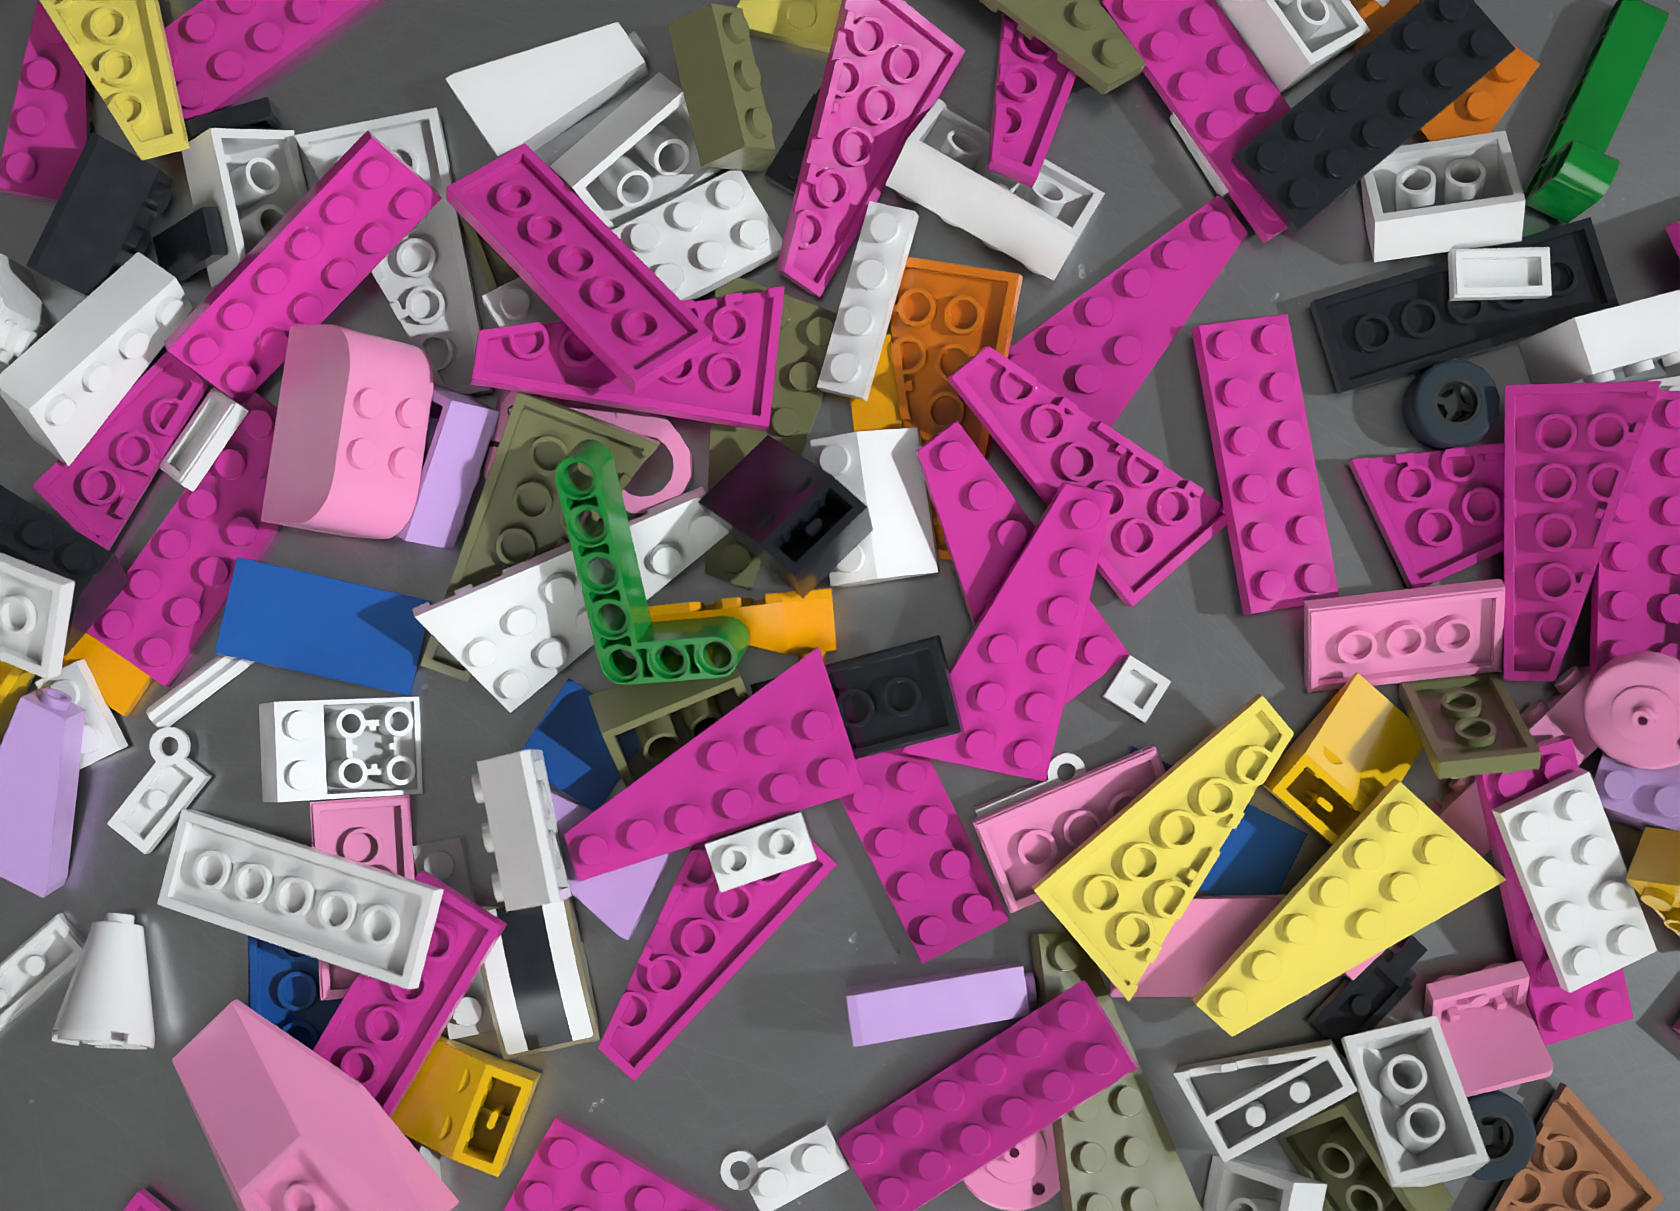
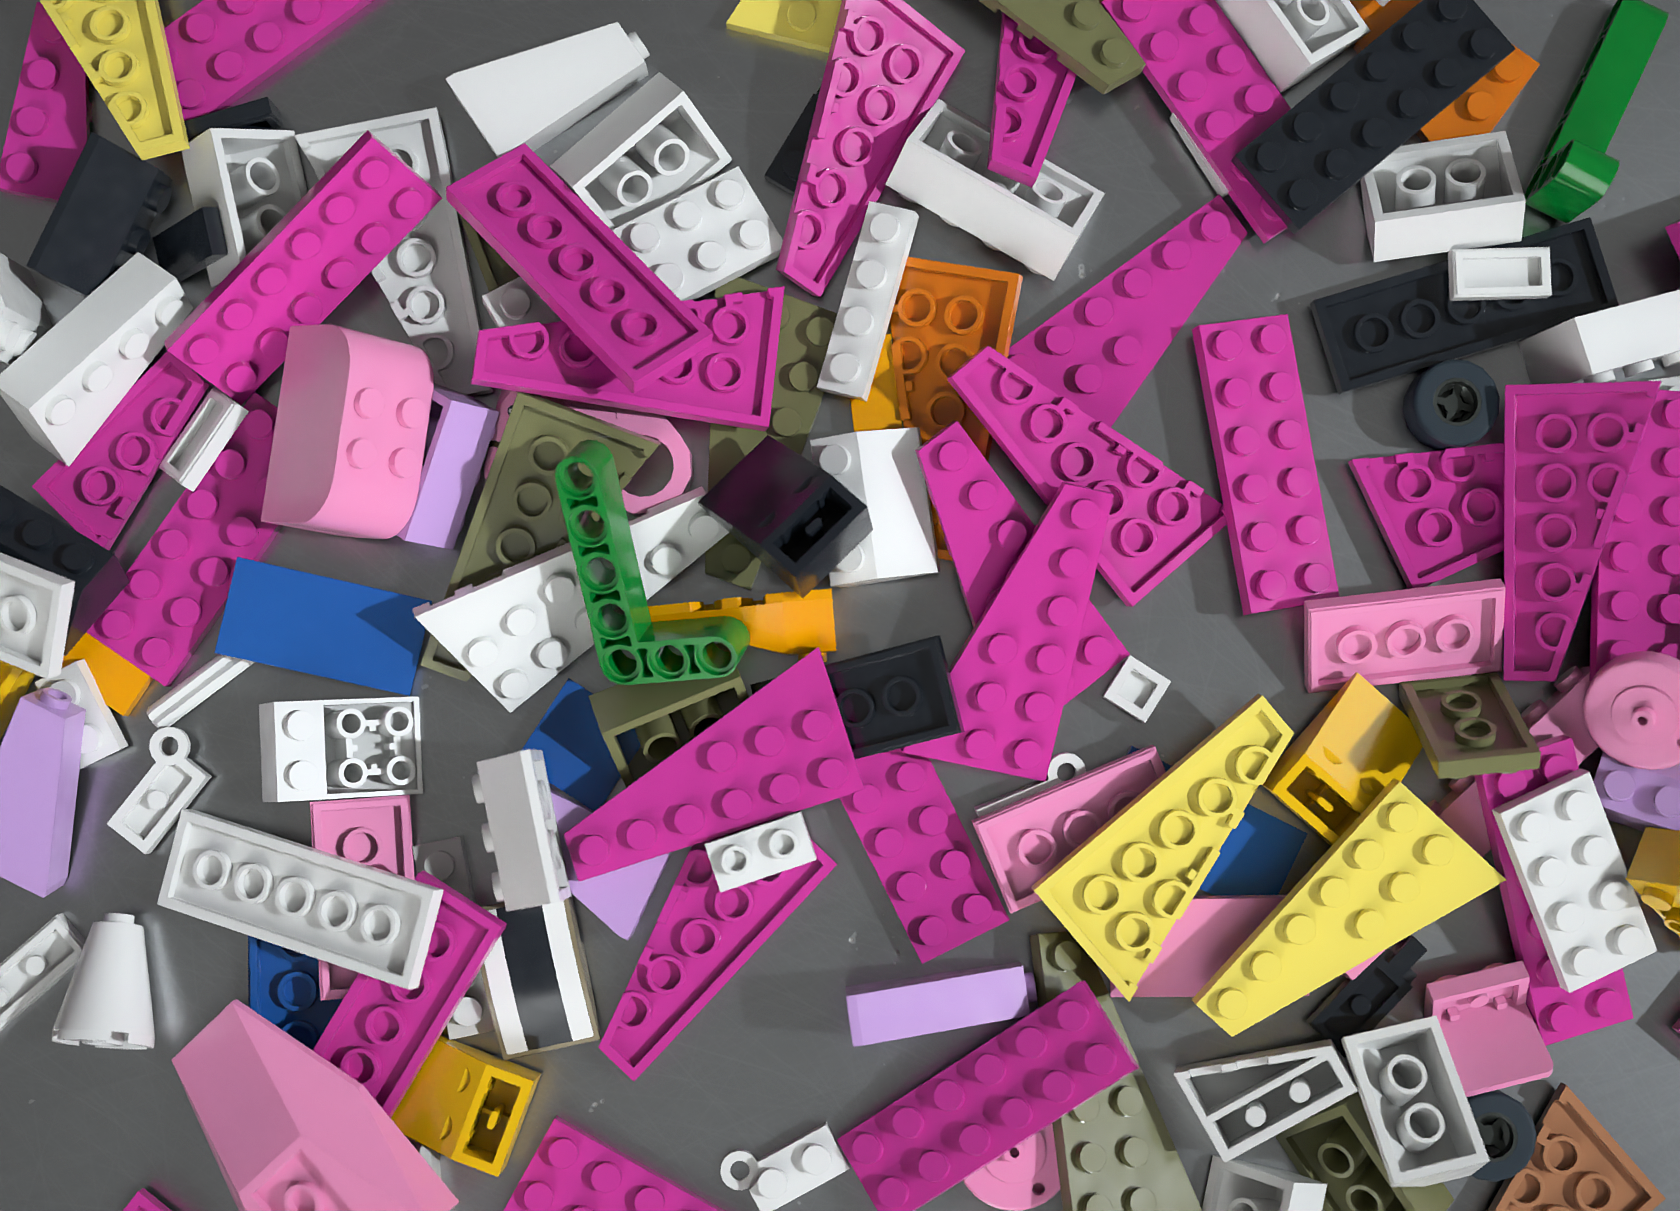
olive slope [668,3,776,172] -> none

